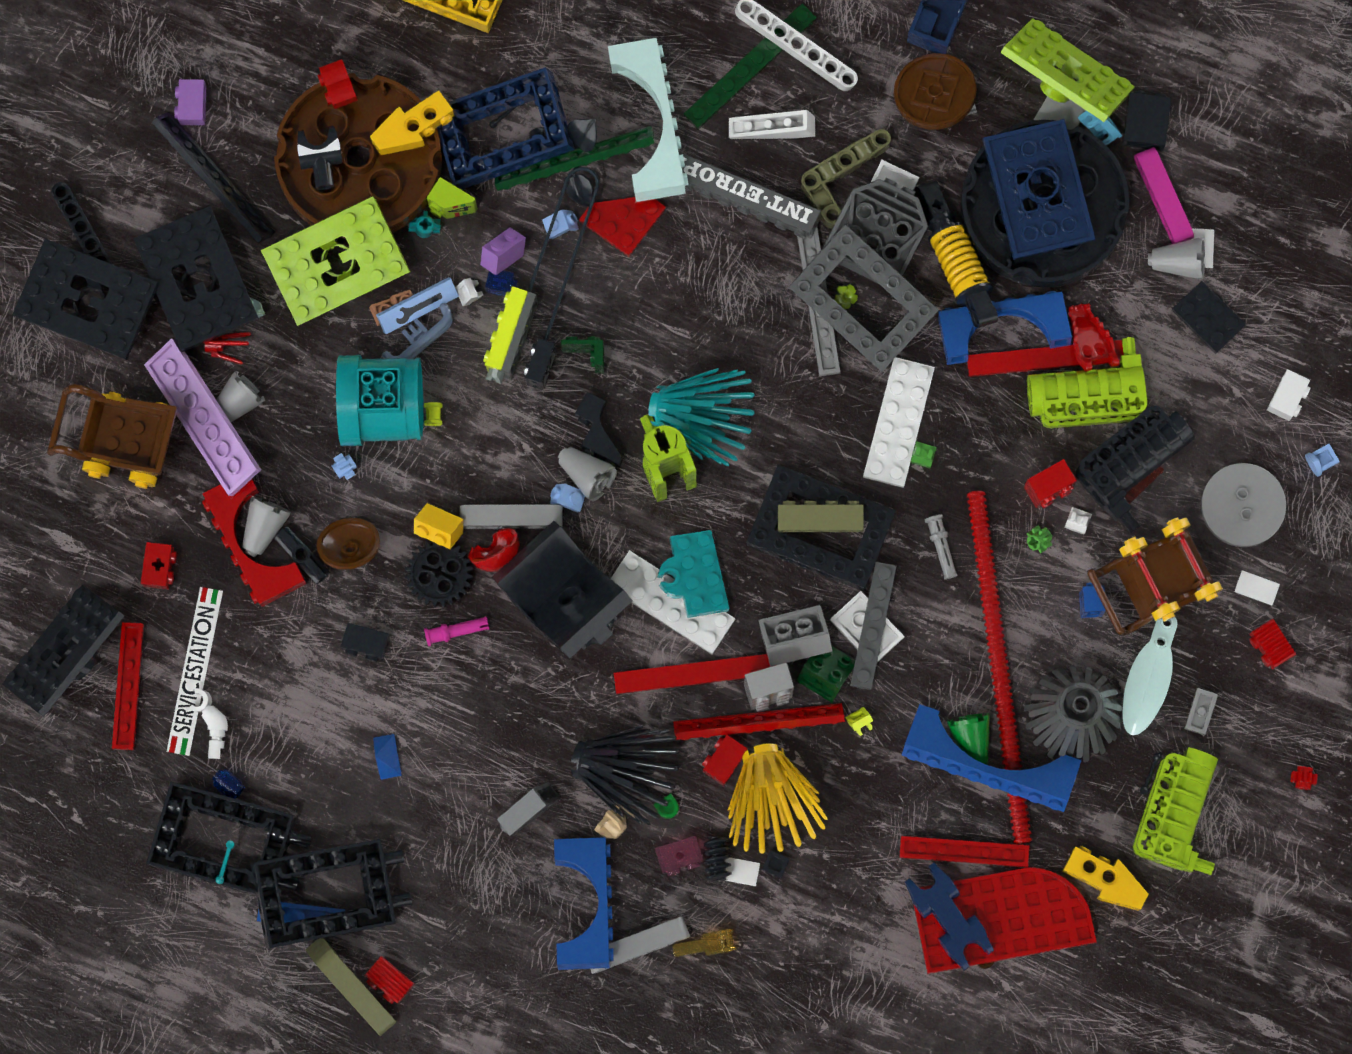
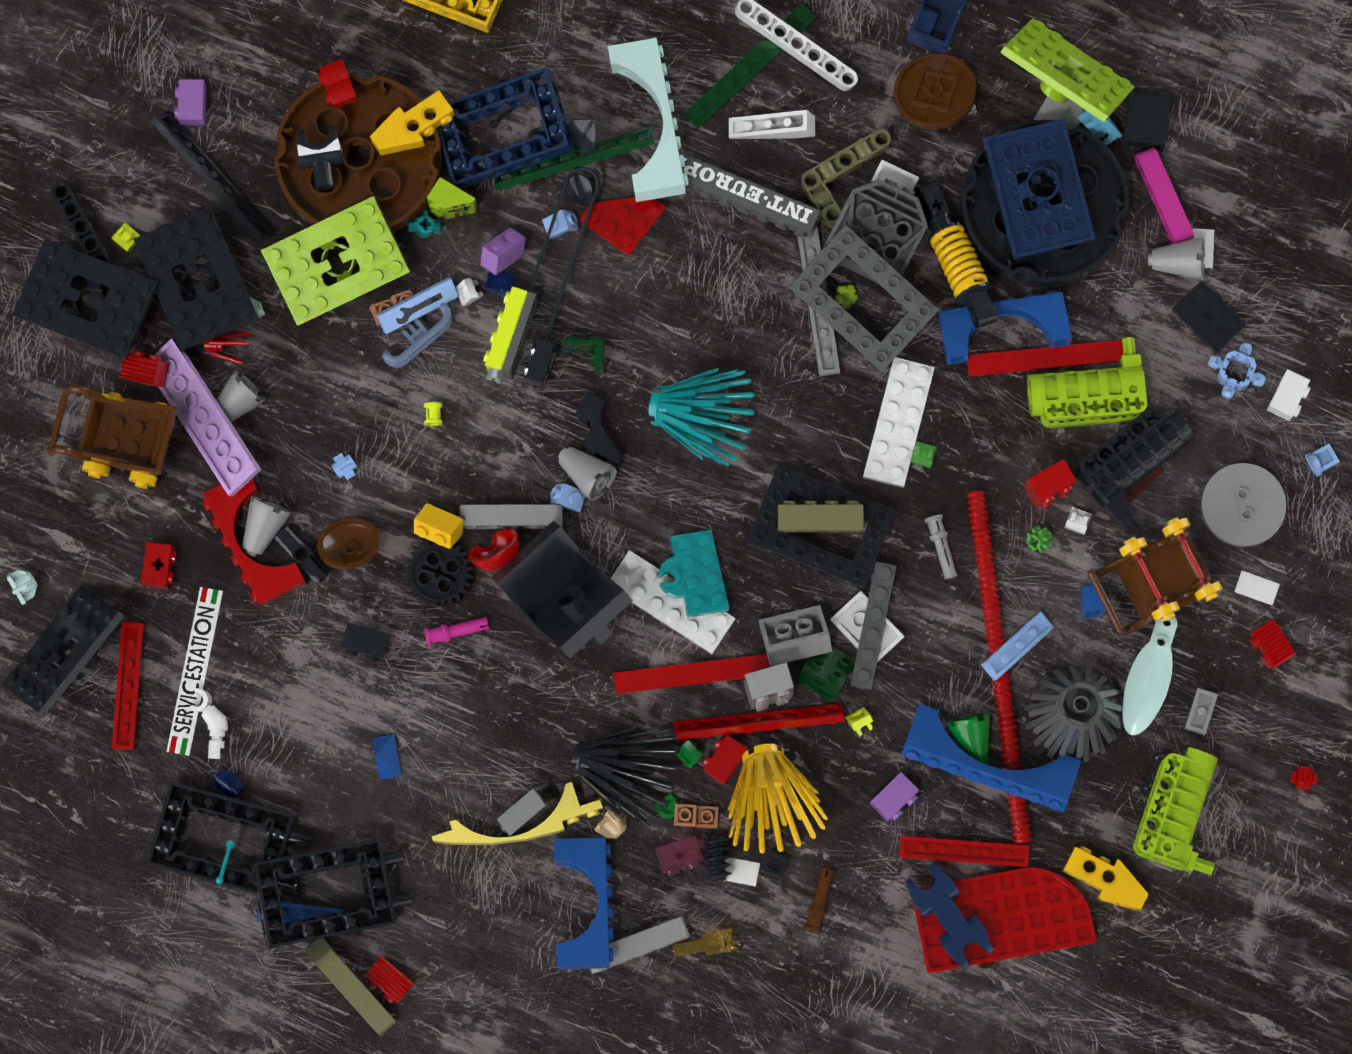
teal cylinder [336,355,424,446] -> none
lime piece [640,415,696,502] -> none
red animal [1067,303,1120,371] -> none
none -> light aqua piece [6,569,37,605]
none -> neon yellow tile [112,223,140,253]
none -> red brick [119,350,168,387]
none -> light yellow slope [432,782,603,845]
none -> nougat slope [674,804,719,829]
none -> green tile [675,739,706,769]
none -> reddish brown pin [802,868,834,934]
none -> medium lavender brick [870,772,919,822]
none -> light blue tile [981,611,1054,681]
none -> light blue piece [1208,343,1266,400]

